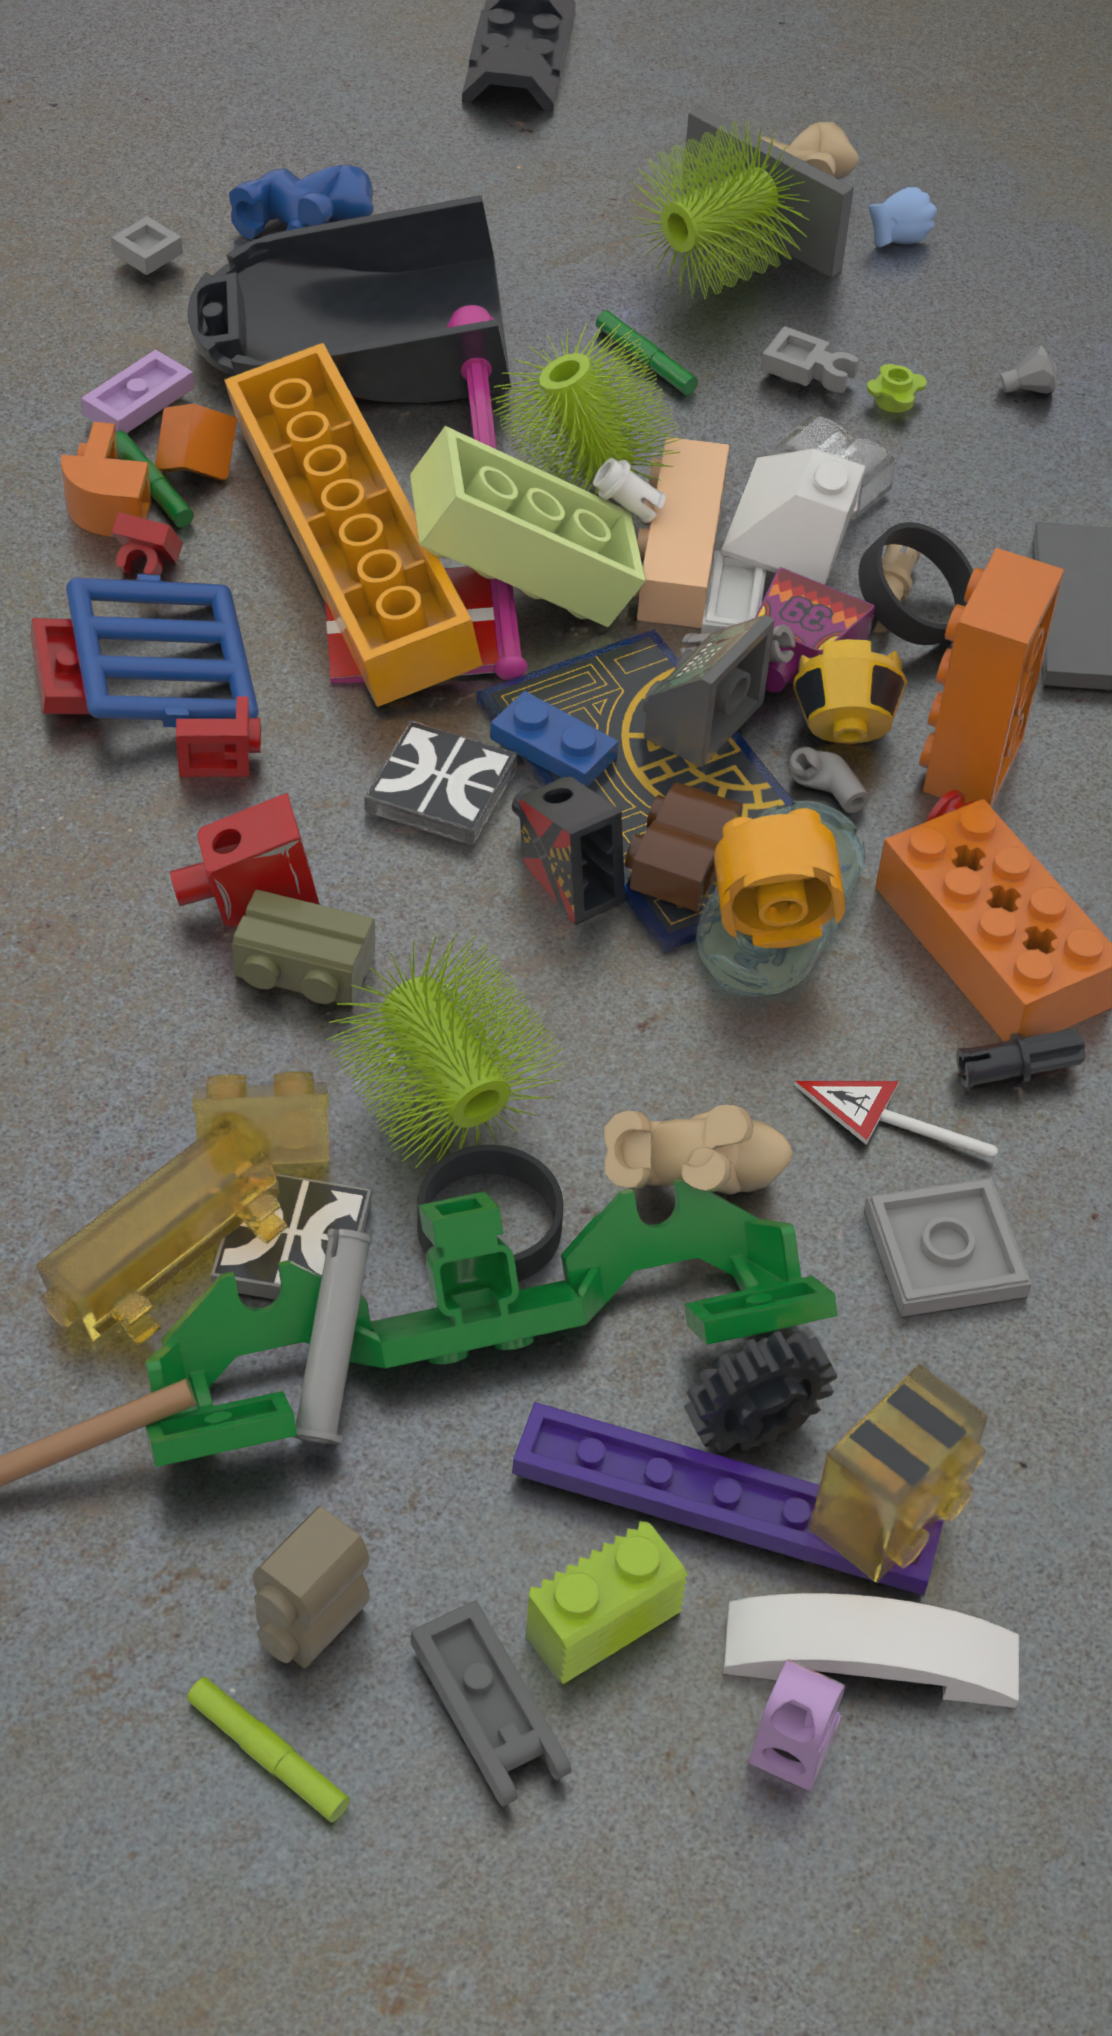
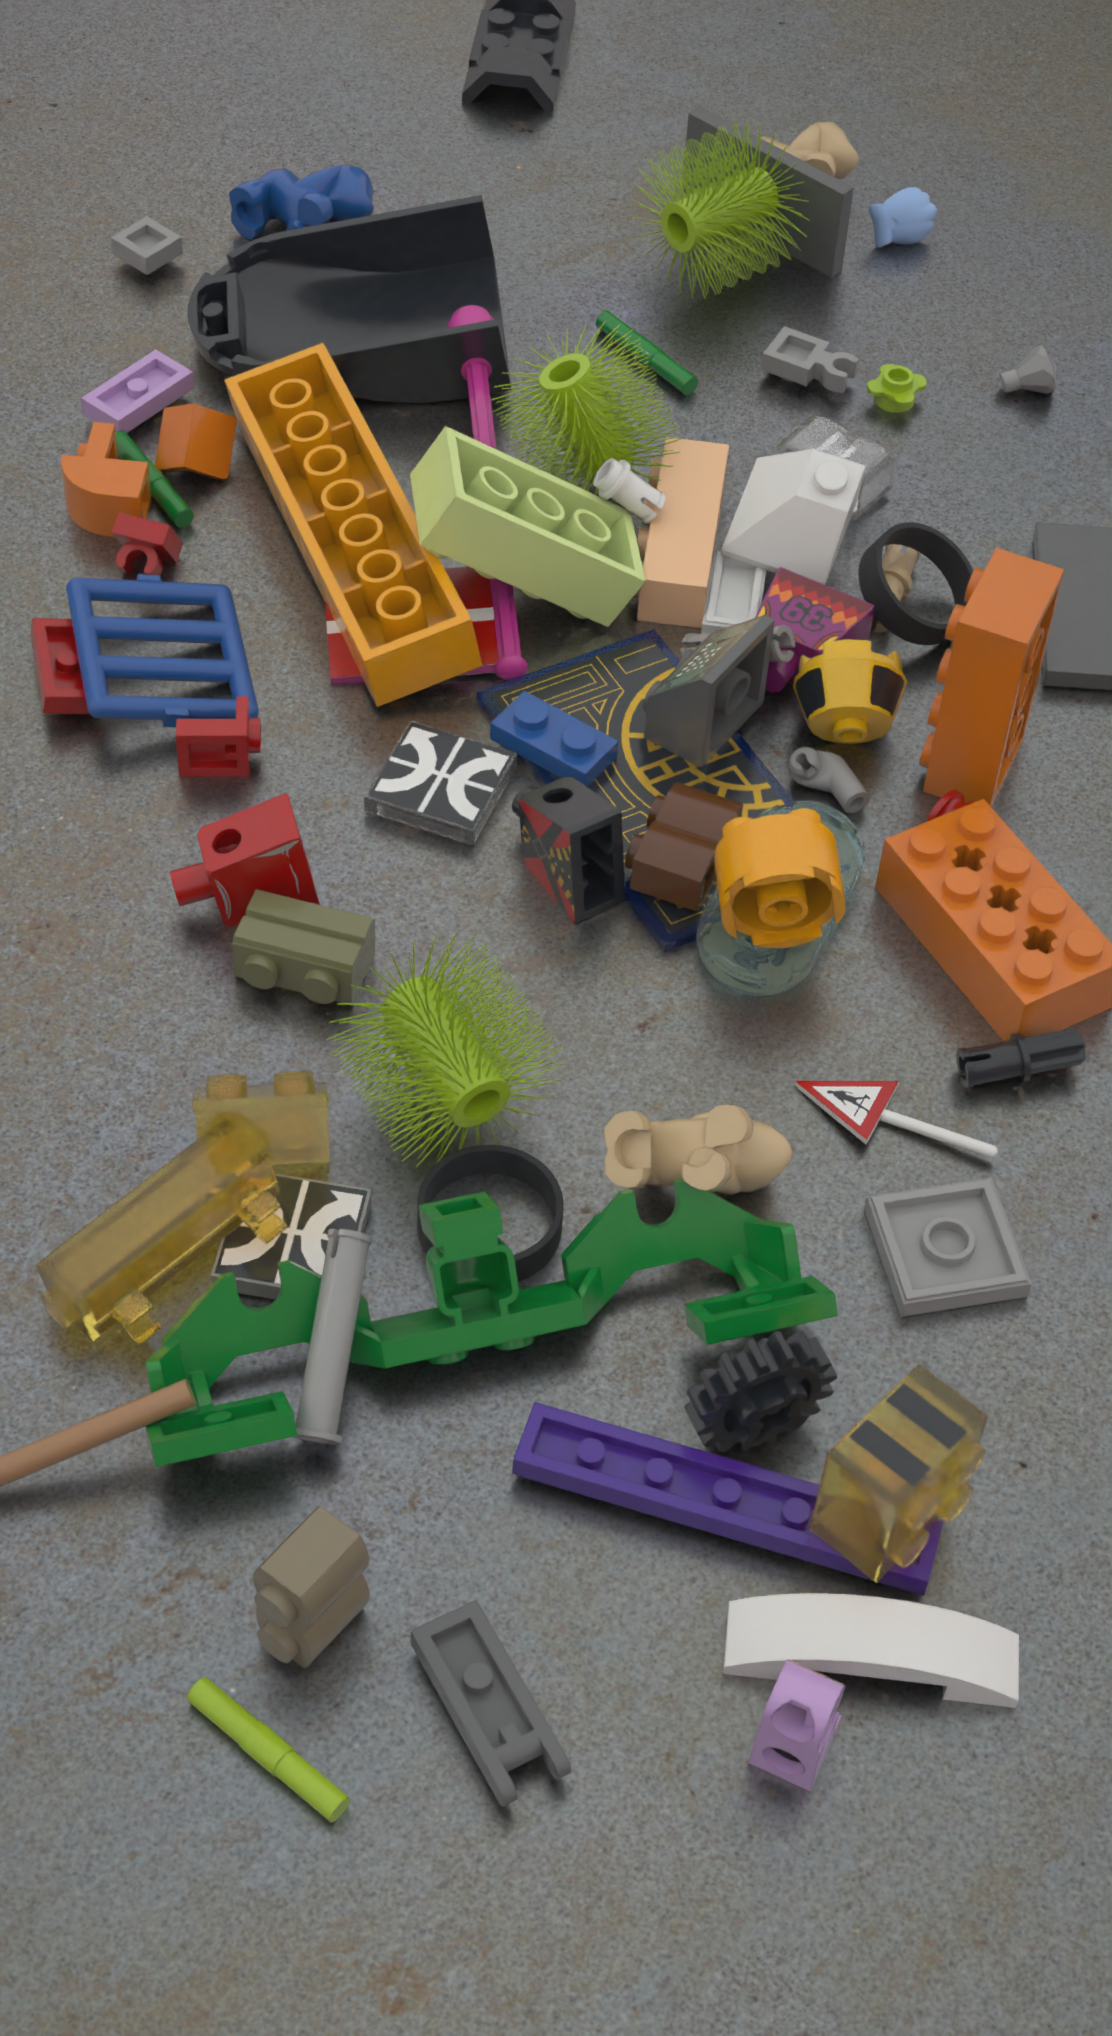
lime brick [526,1521,688,1684] -> none

